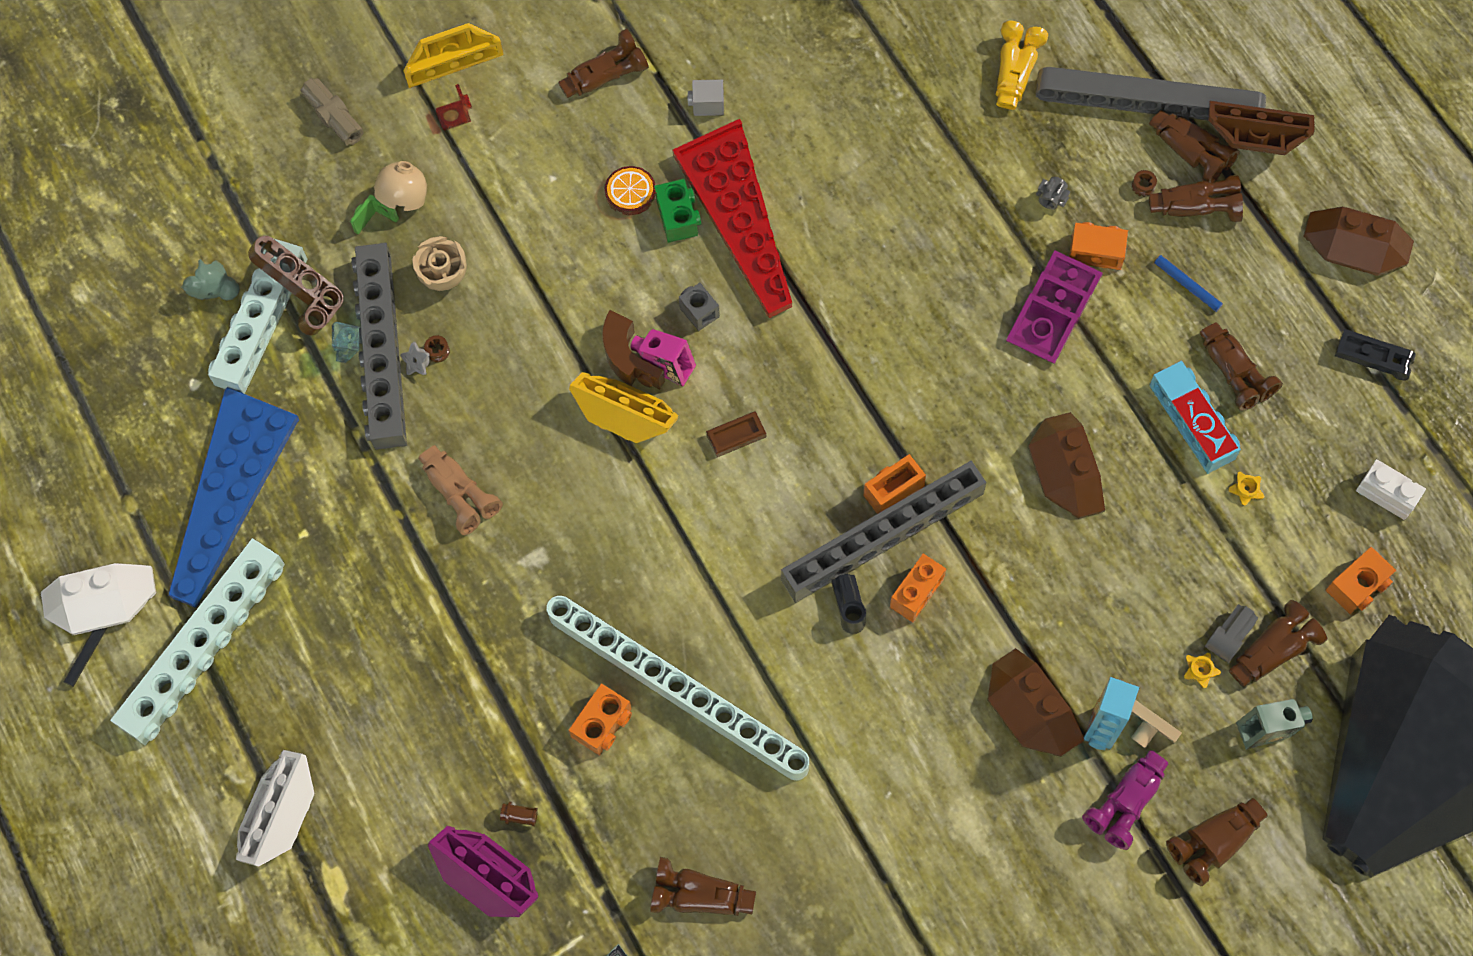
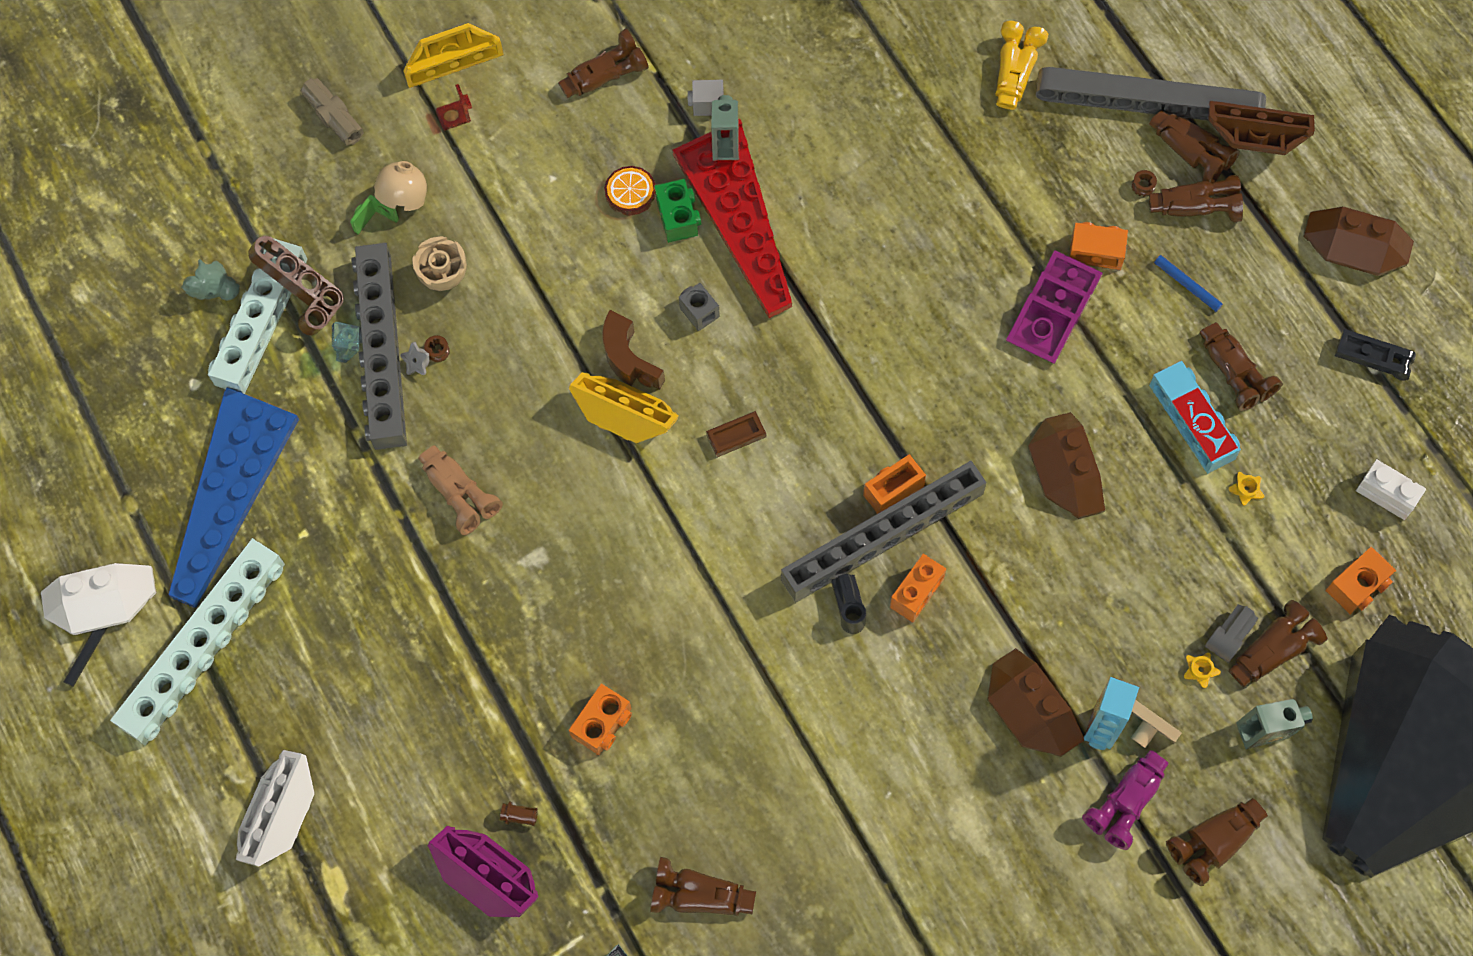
light aqua beam [547,596,809,780] -> none
dark pink torso [630,329,696,387] -> none
dark grey gear [1036,177,1070,210] -> none
none -> sand green torso [711,95,739,160]

